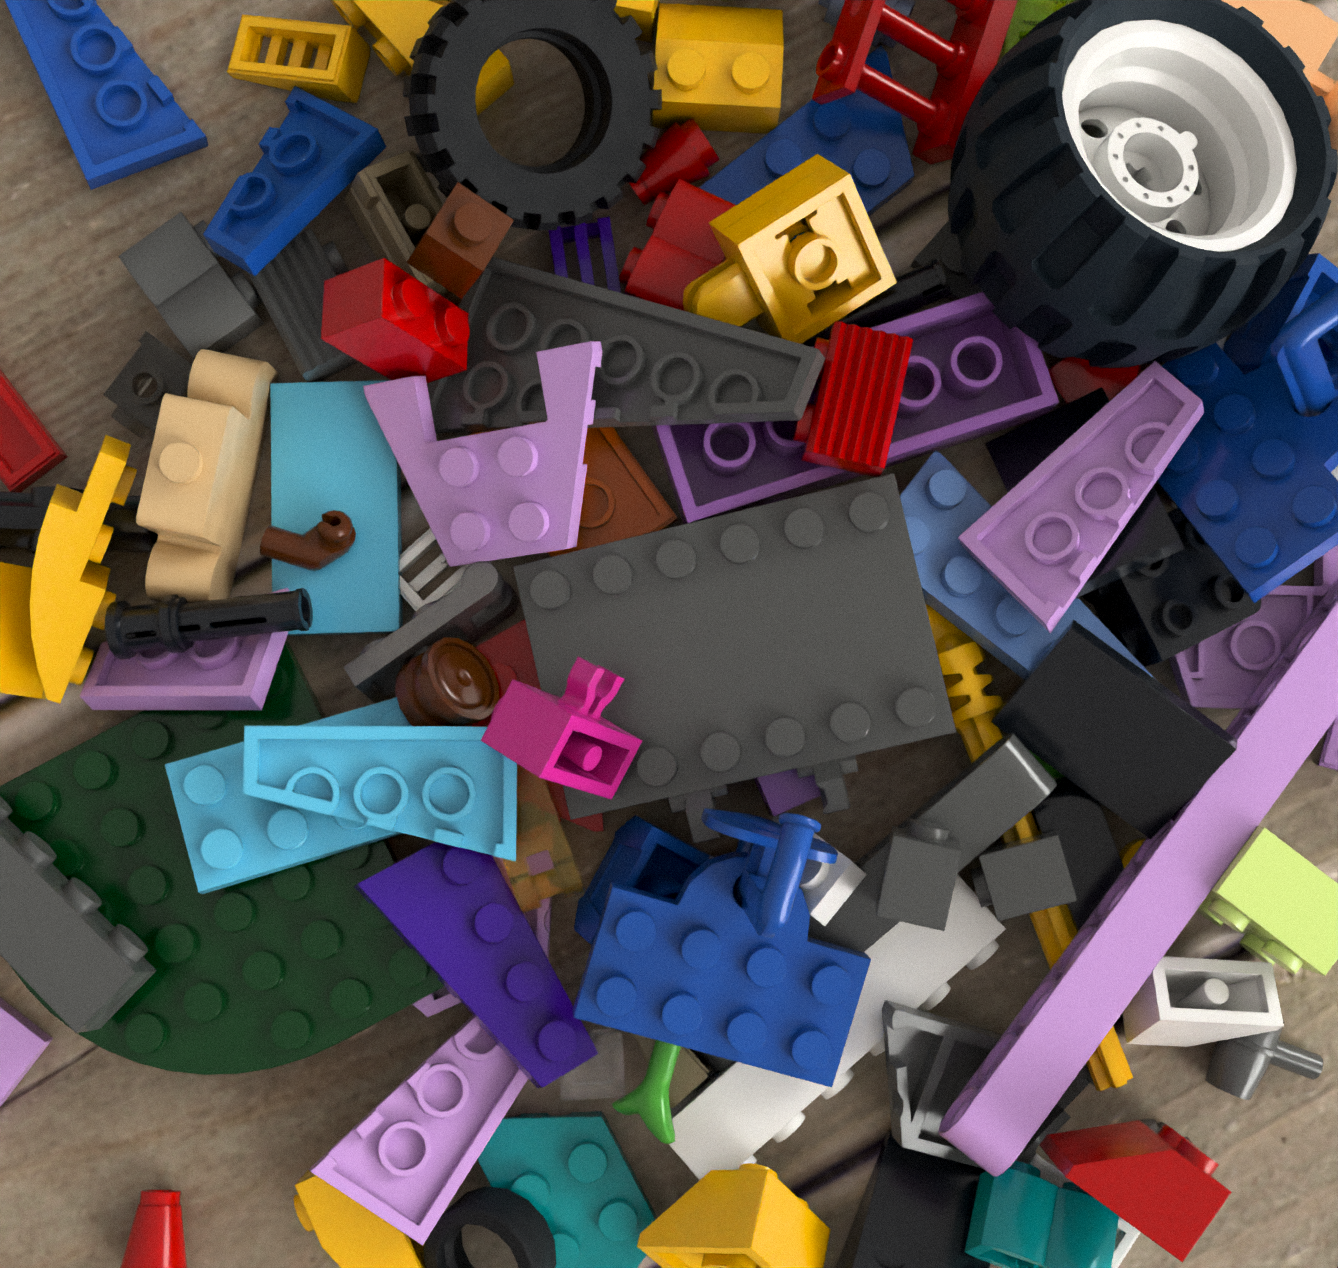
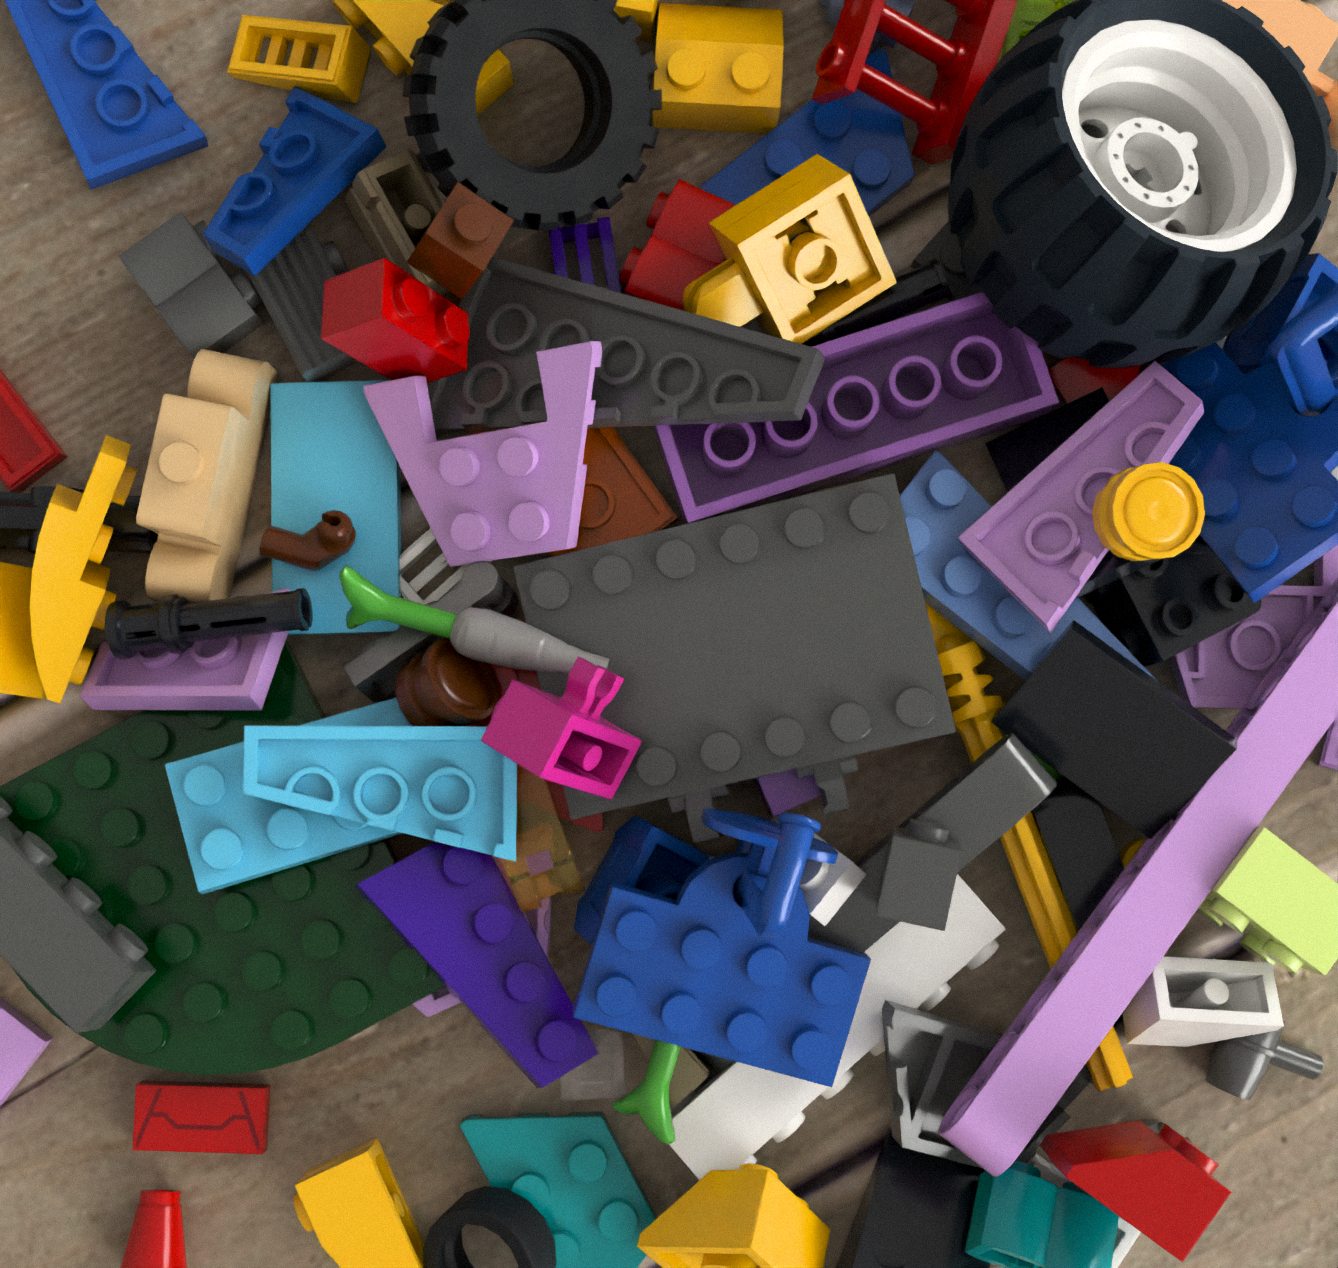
clear smoke brick [103,331,192,439] -> none
lavender wing [309,1015,528,1245] -> none
red cone [629,118,720,206] -> none
red brick [793,321,913,477] -> none
dark grey brick [970,830,1077,921] -> none
none -> red tile [132,1080,270,1154]
none -> light grey piece [339,565,610,675]
none -> yellow wheel [1092,462,1205,561]

